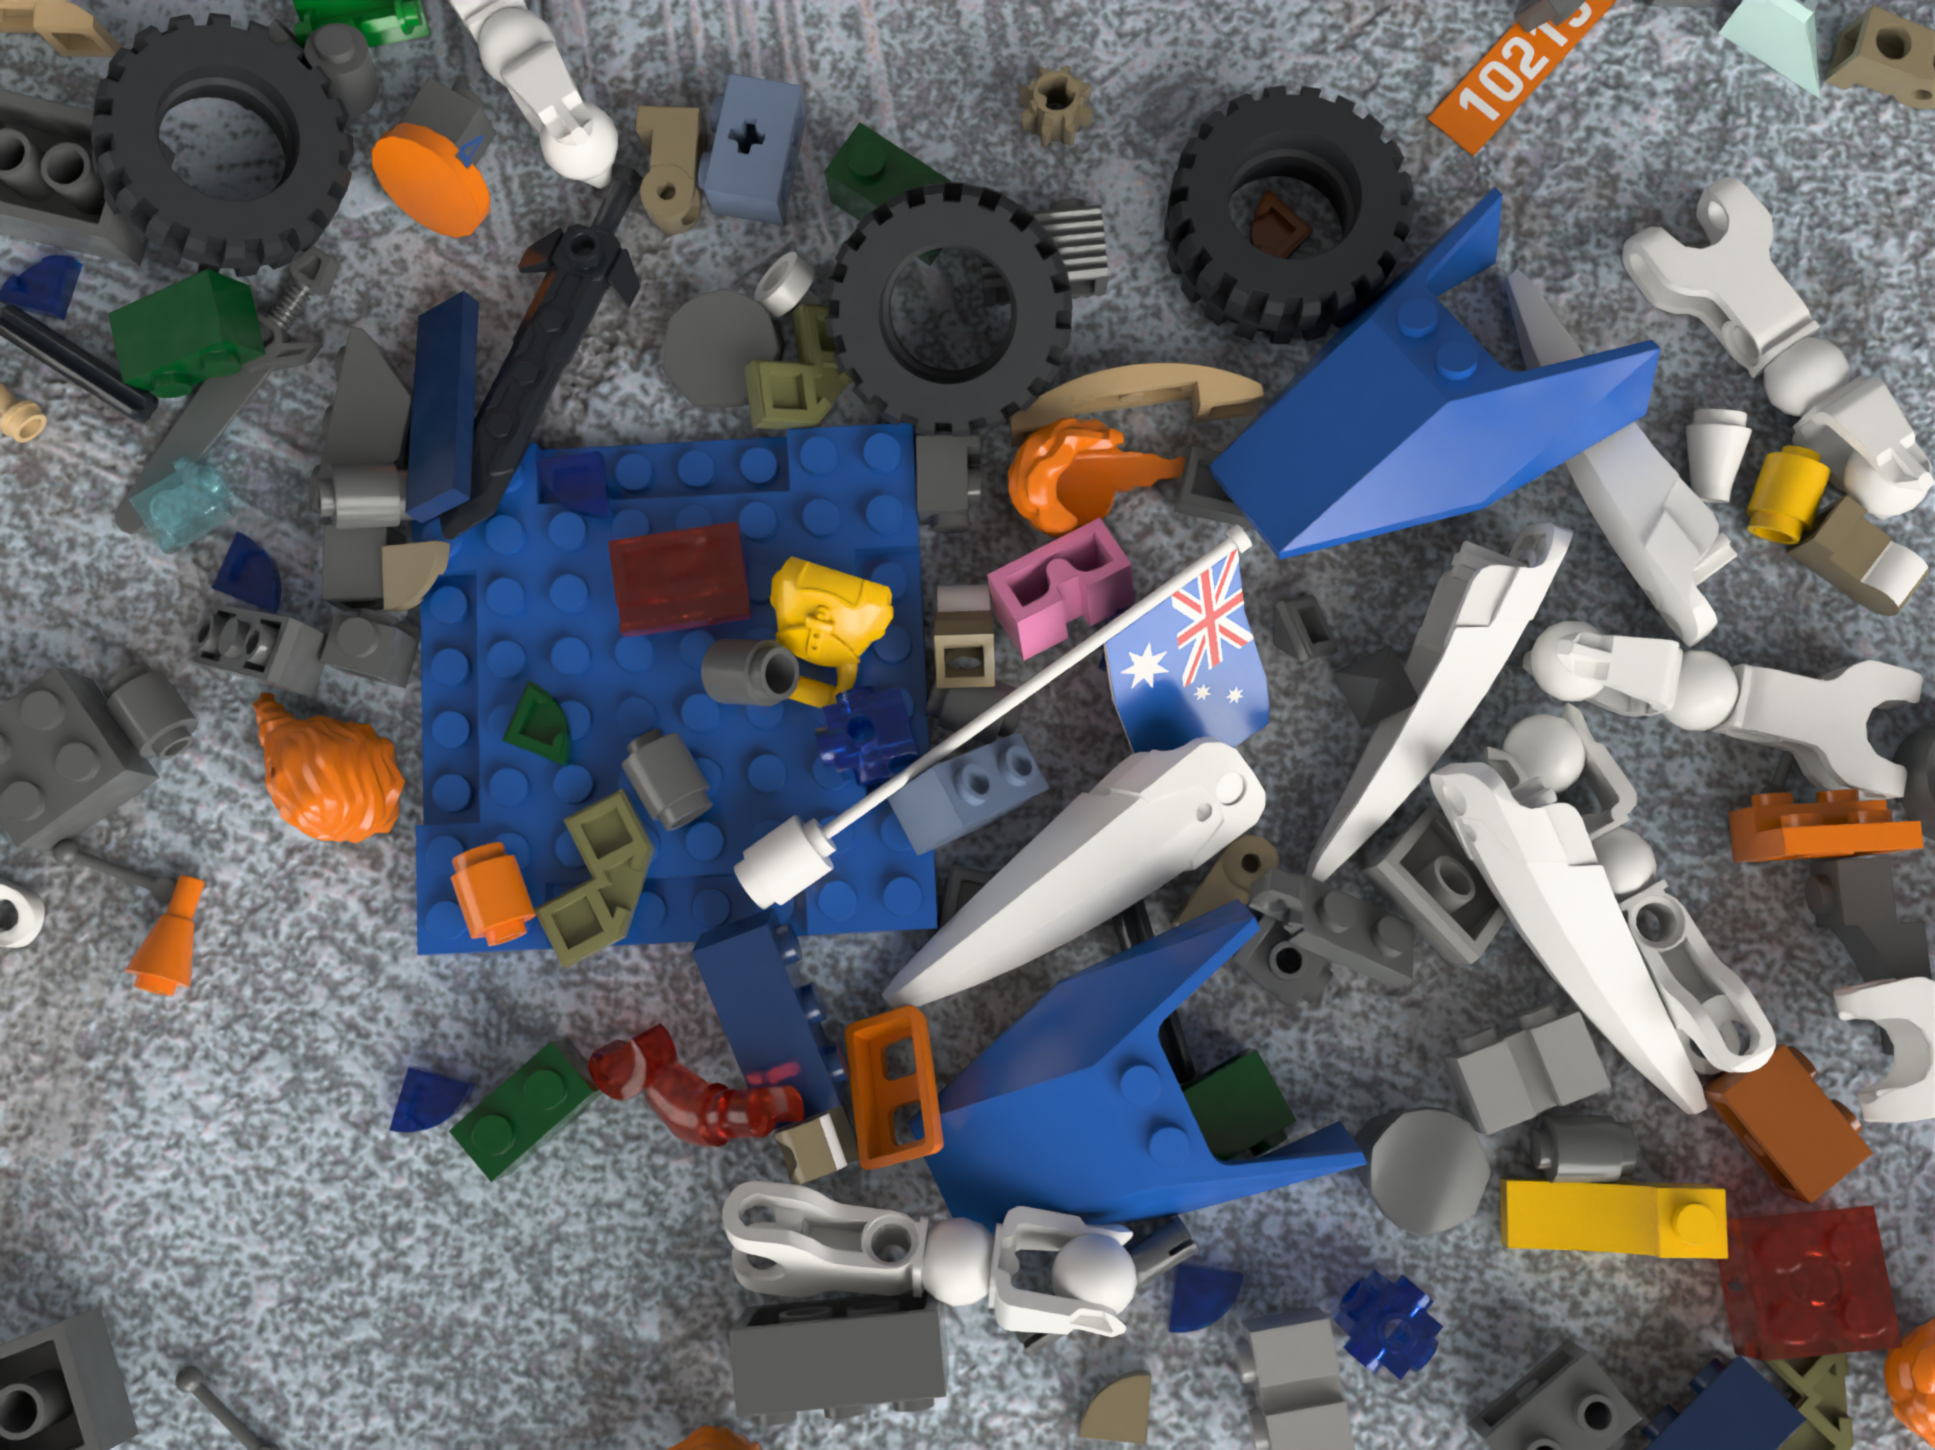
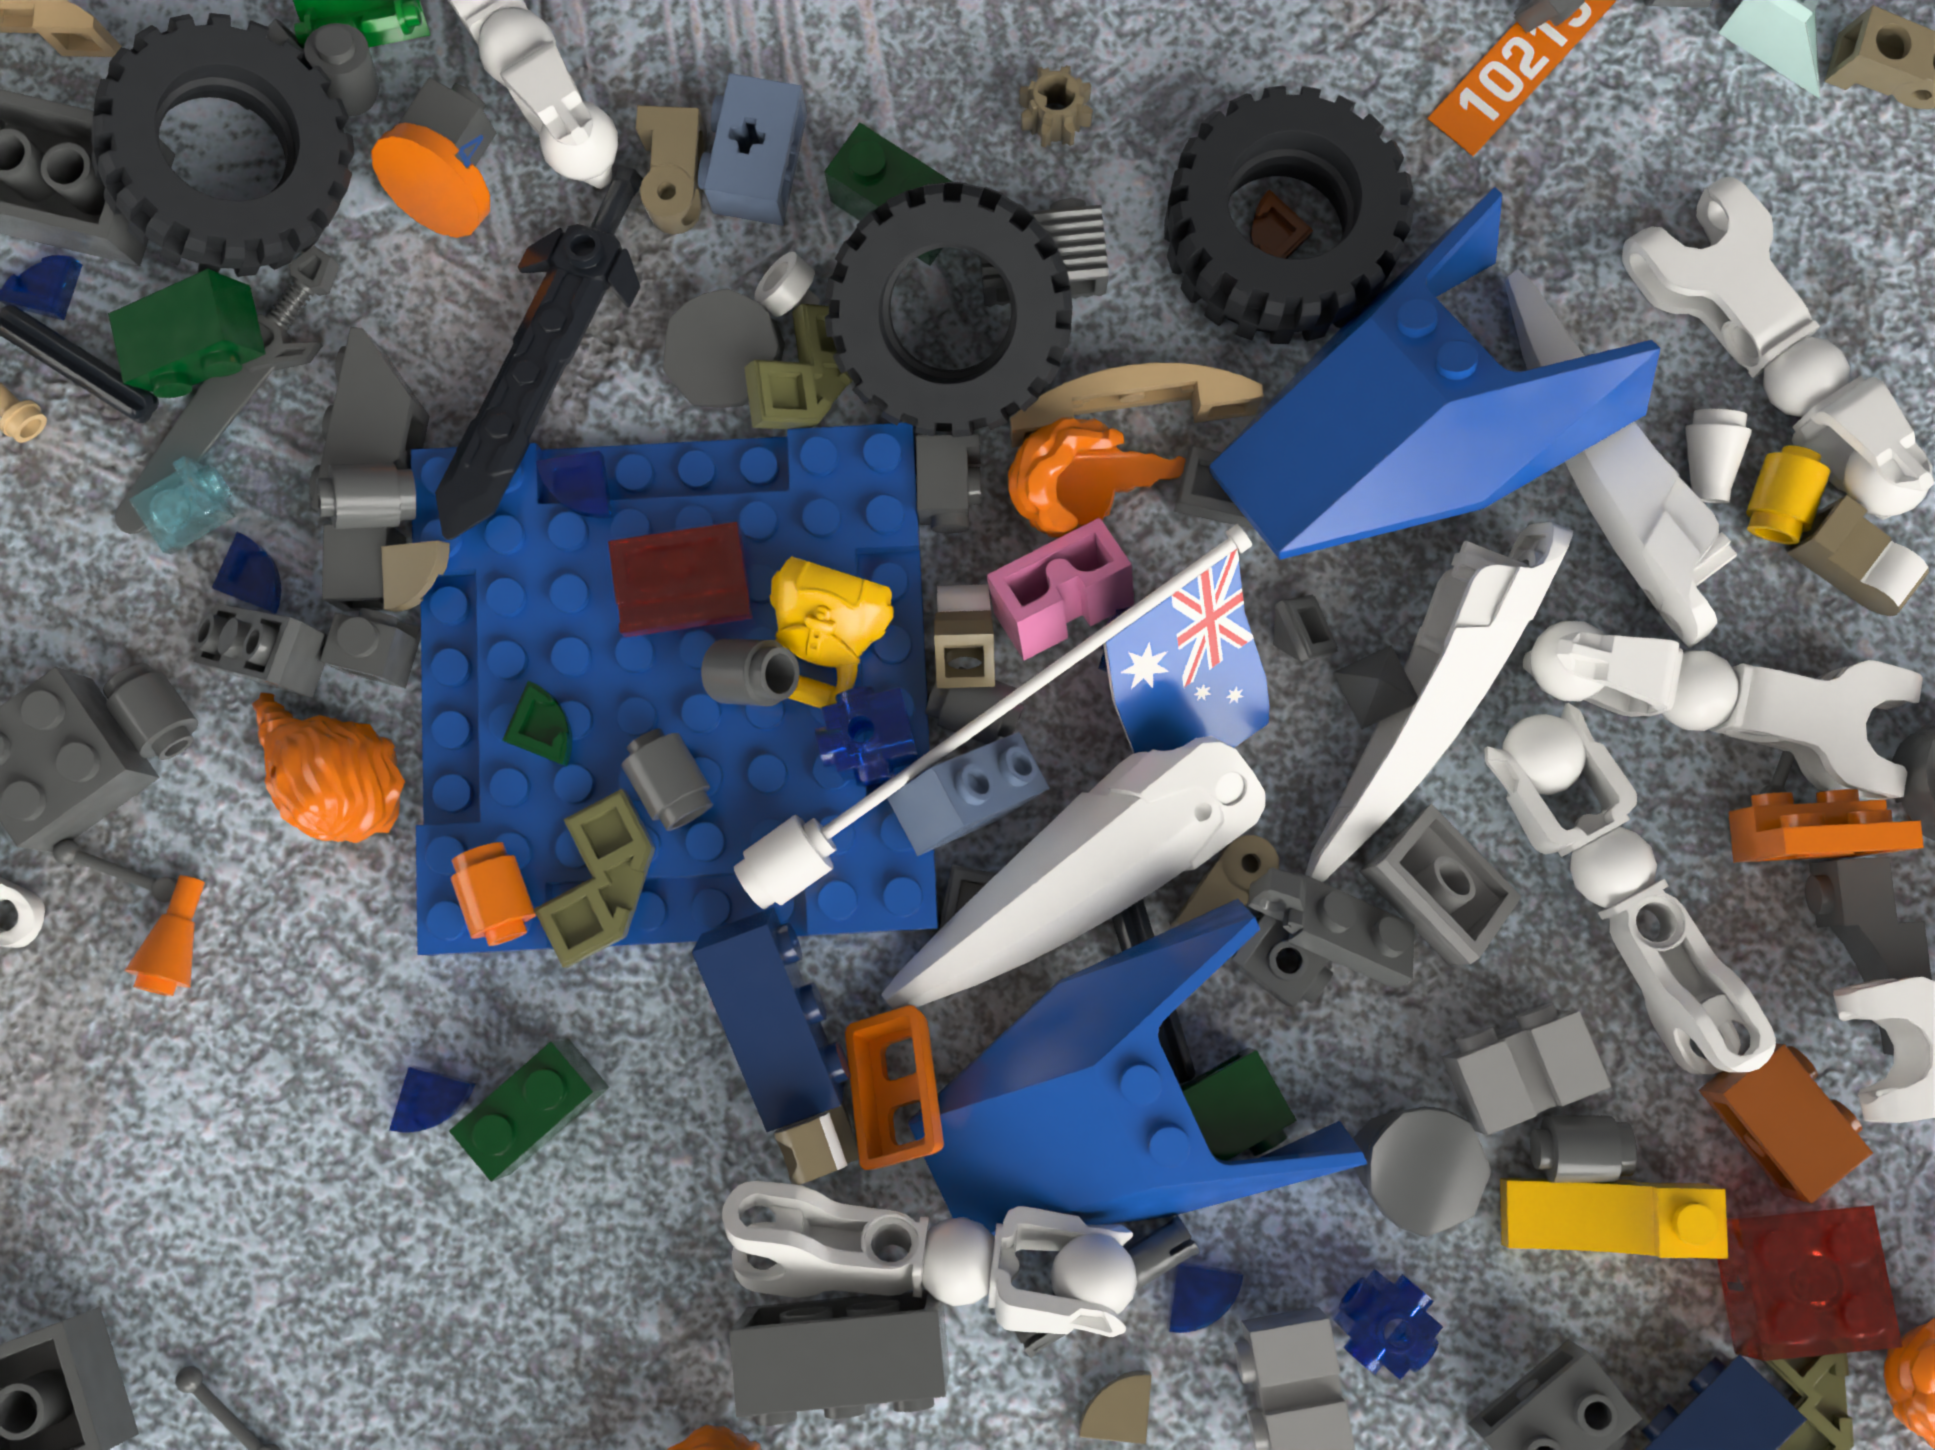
dark blue tile [405,290,479,523] -> none
clear red piece [588,1023,804,1147] -> none
white piece [1429,762,1707,1115] -> none

